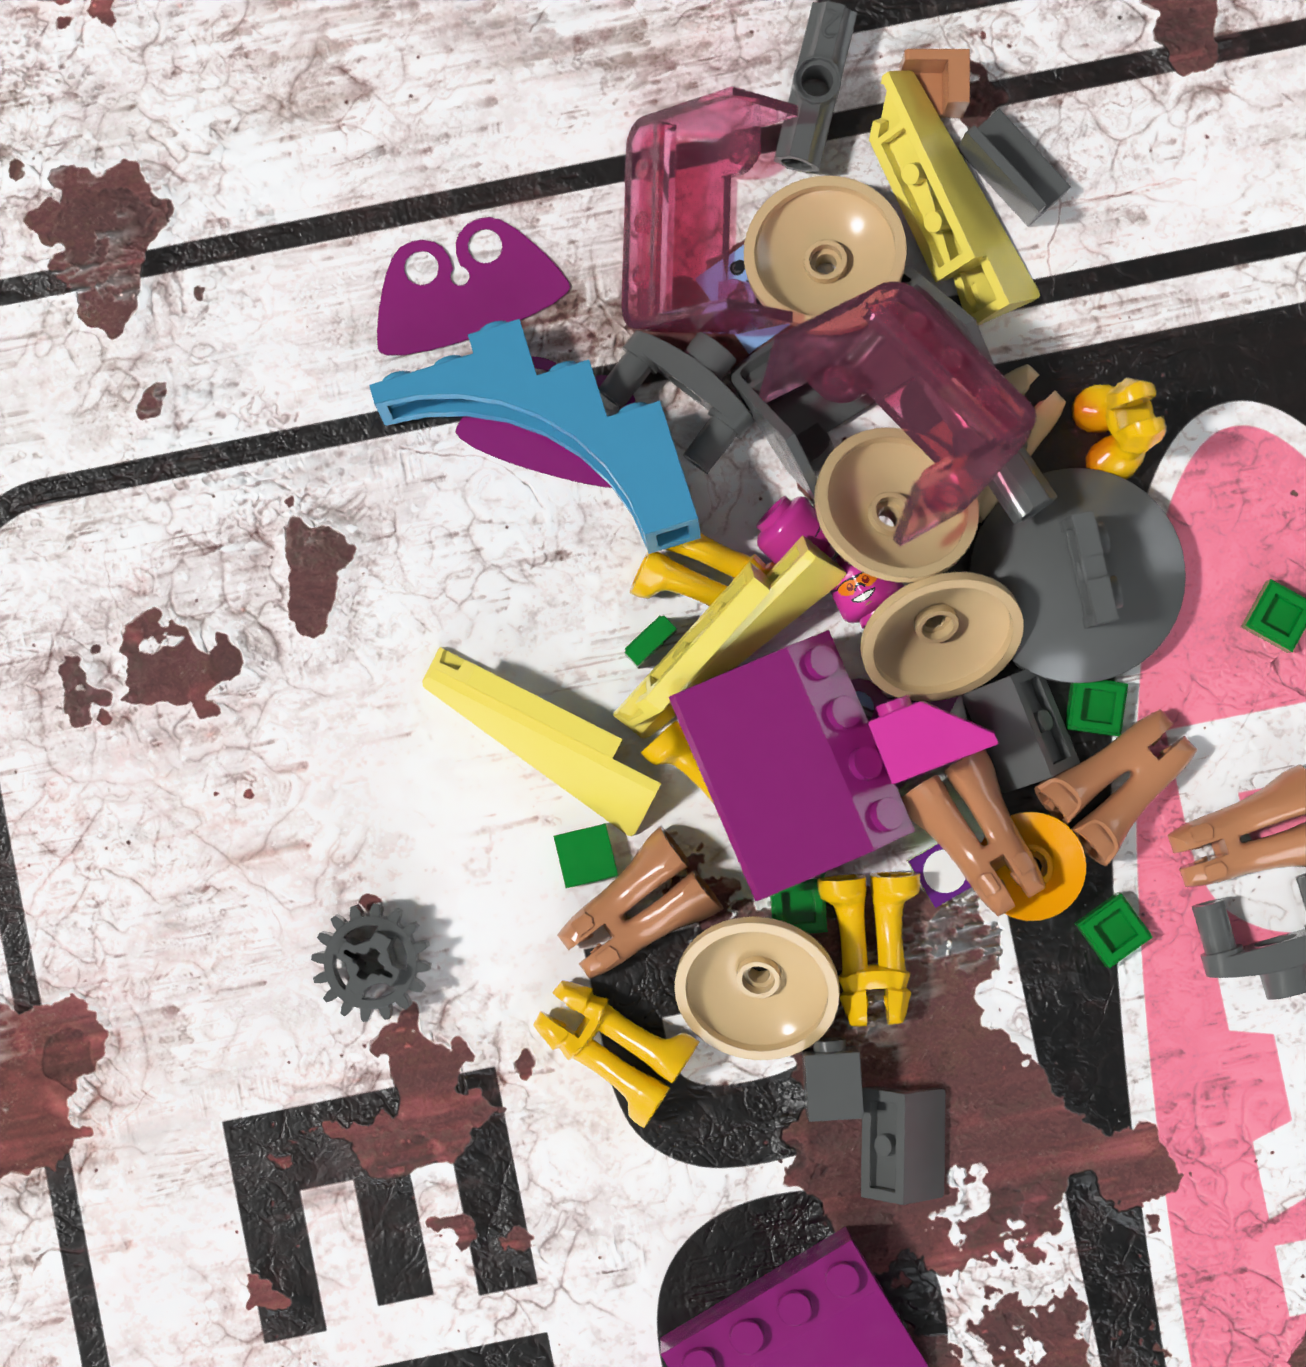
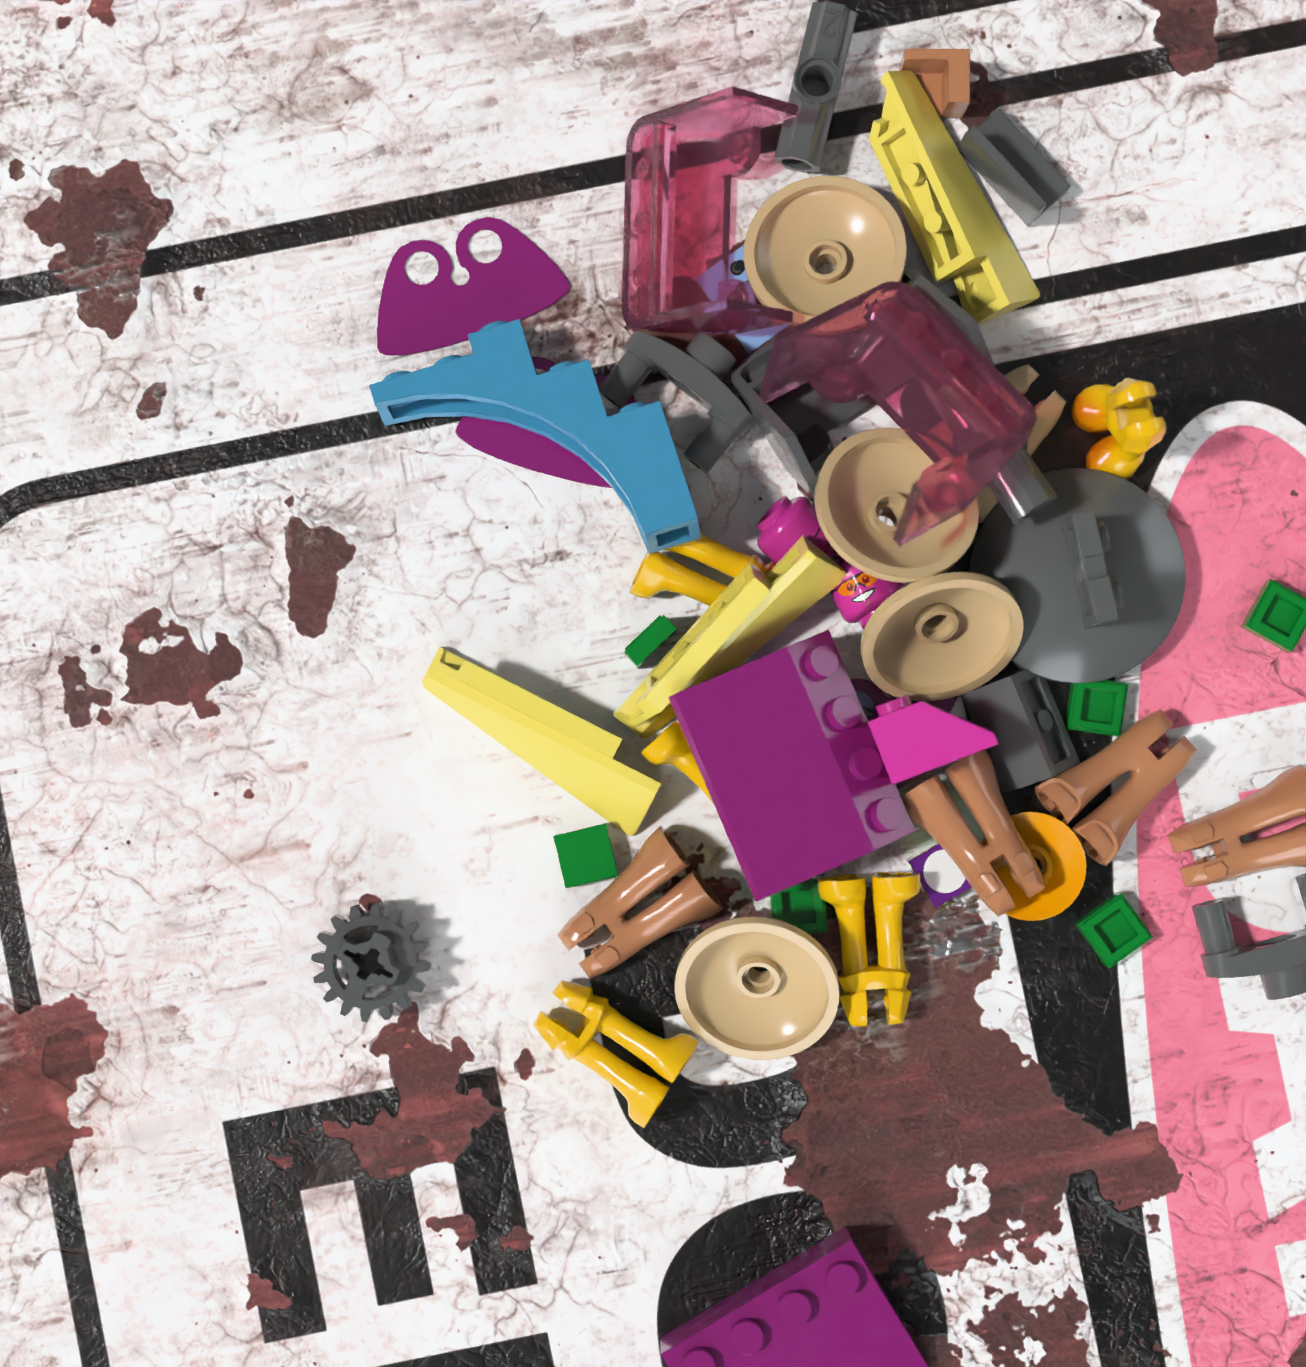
dark grey brick [801,1037,864,1122] -> none
dark grey panel [861,1086,946,1205] -> none

